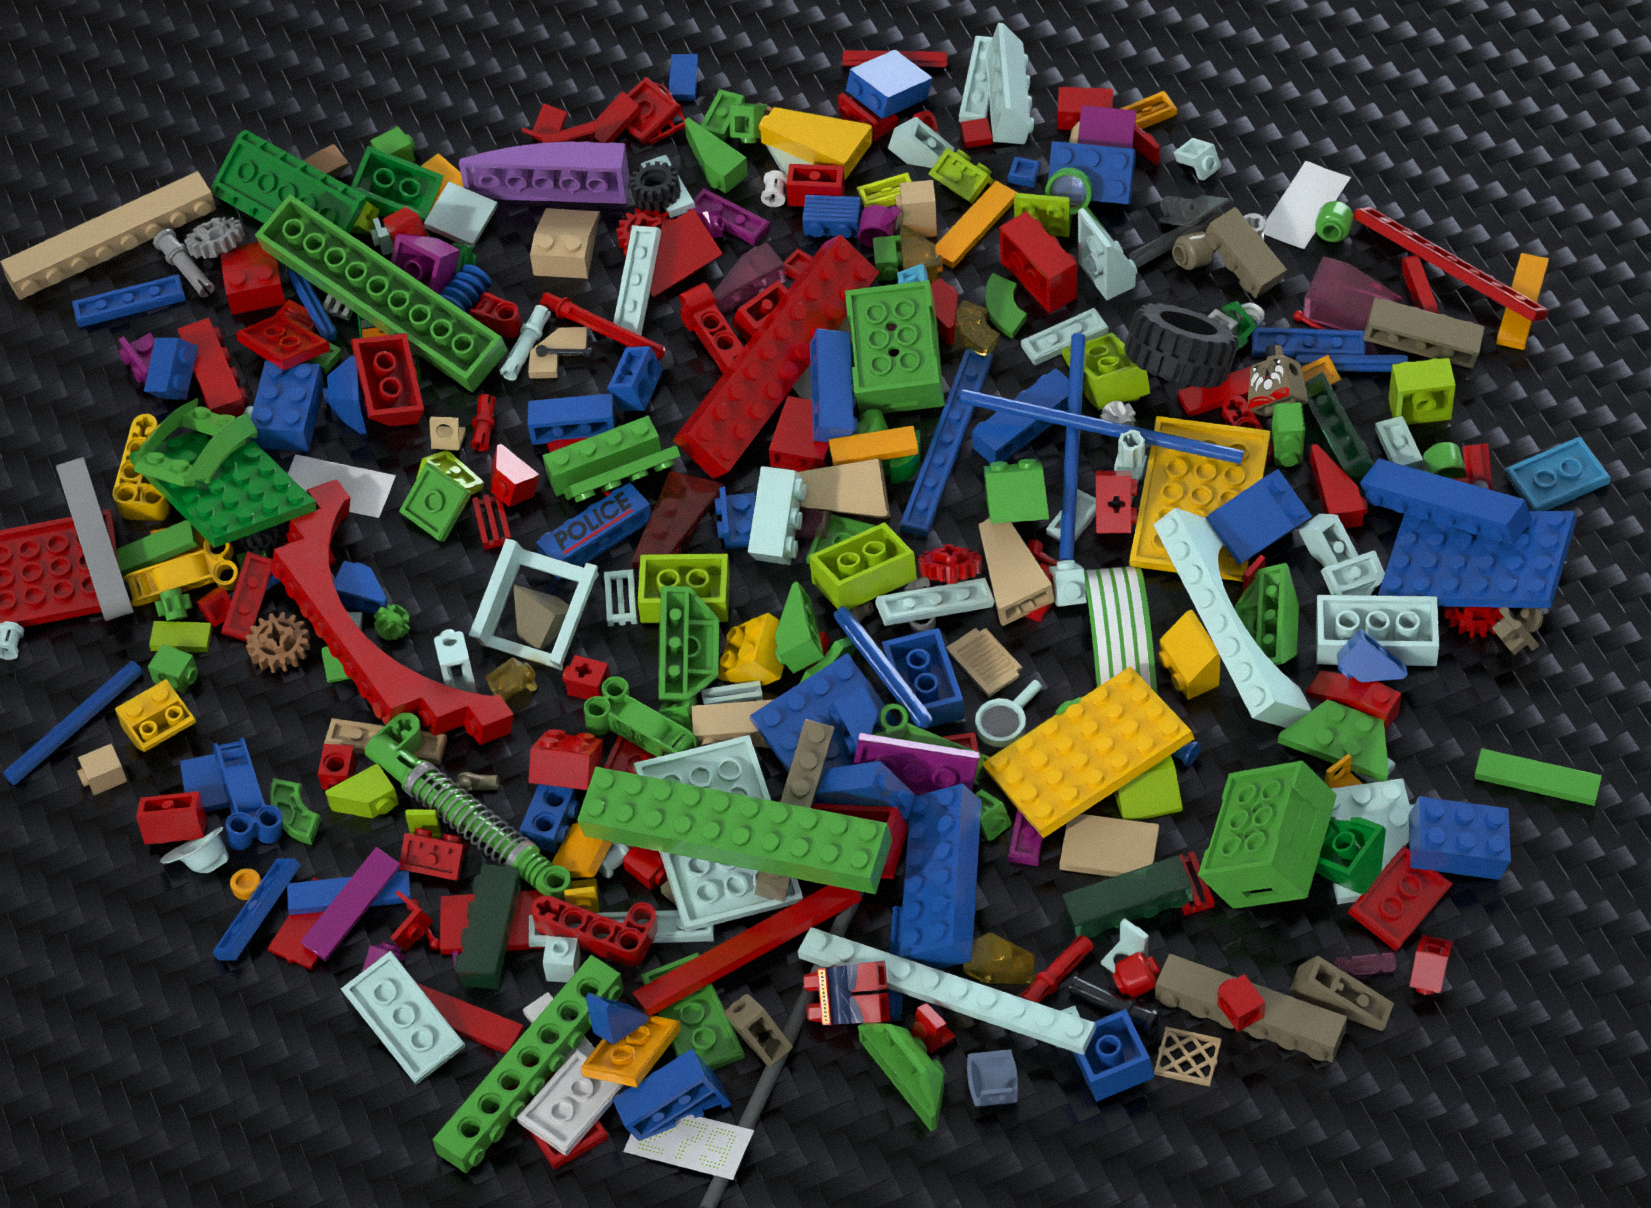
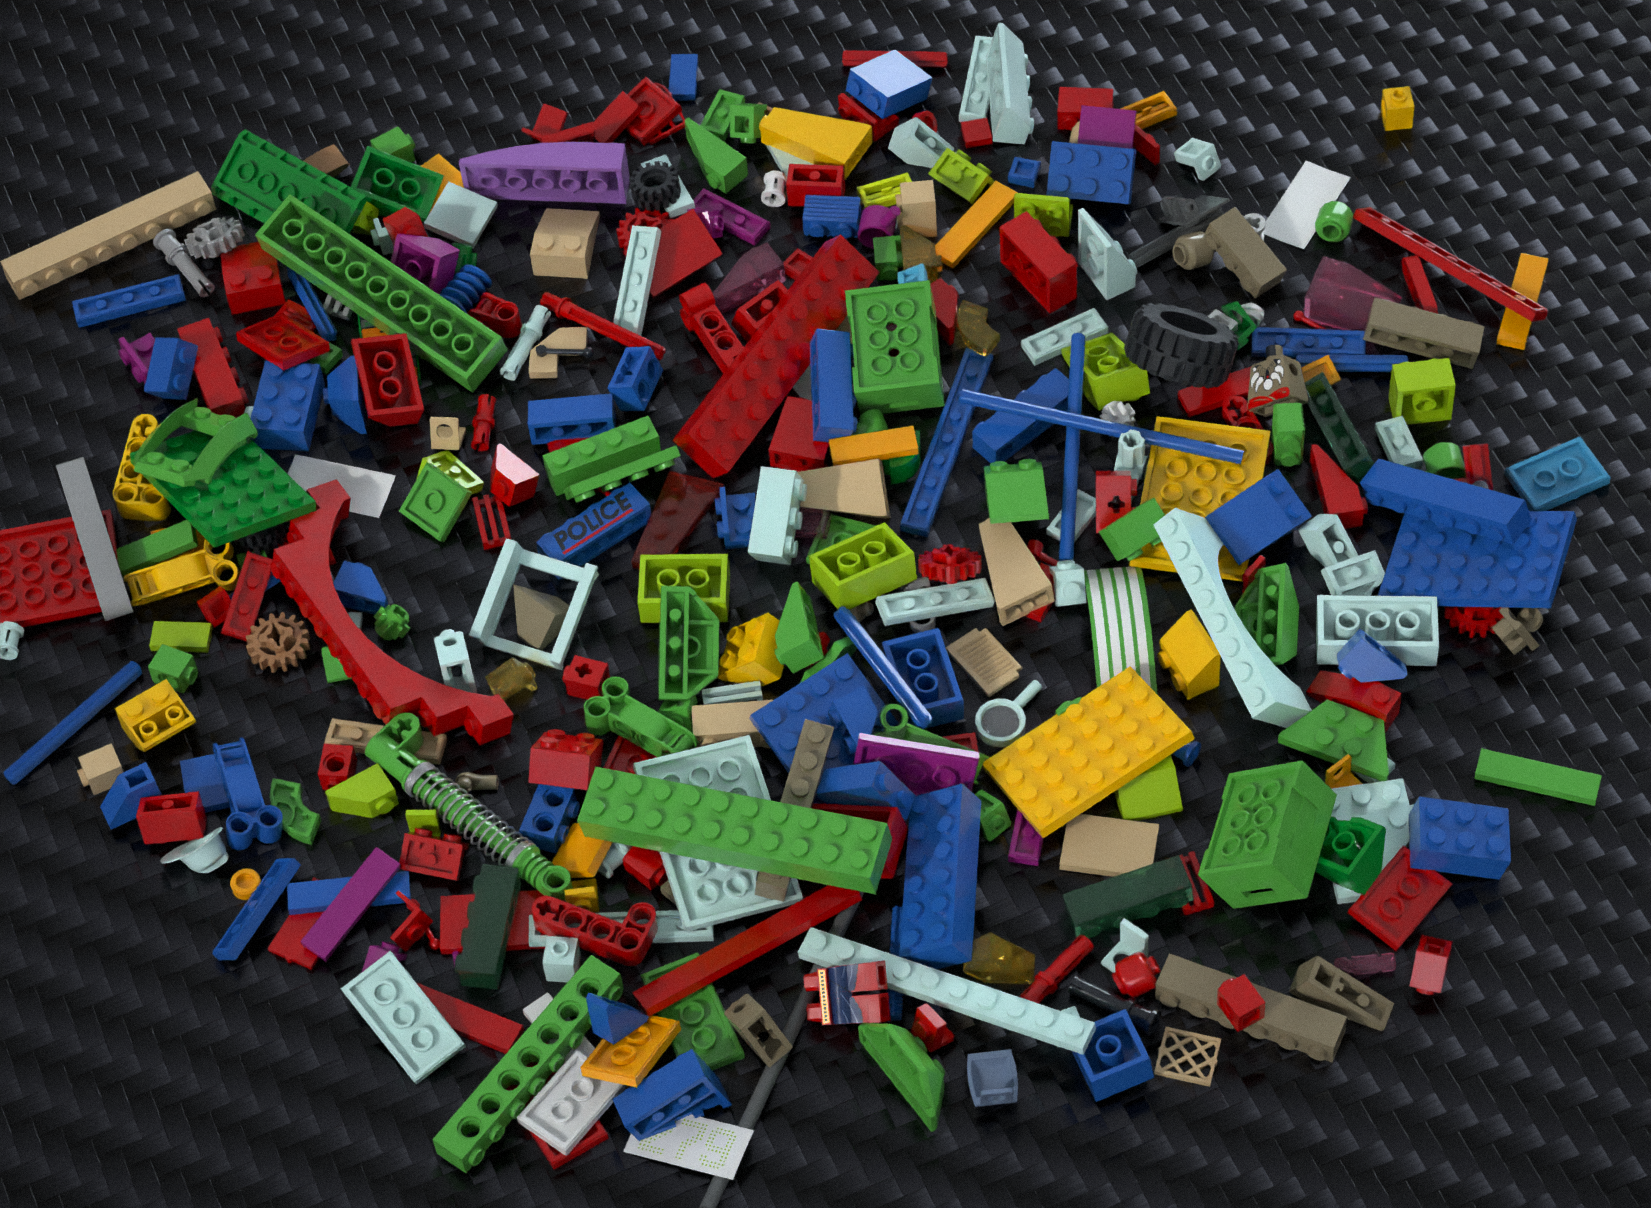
bright green gear [155,588,192,622] -> none
light aqua tile [604,569,637,626] -> none
bright green tile [985,273,1027,339] -> none
piece [1045,167,1106,231] -> none
none -> blue slope [100,762,162,830]
none -> bright green brick [1099,498,1165,561]
none -> yellow brick [1381,86,1414,131]

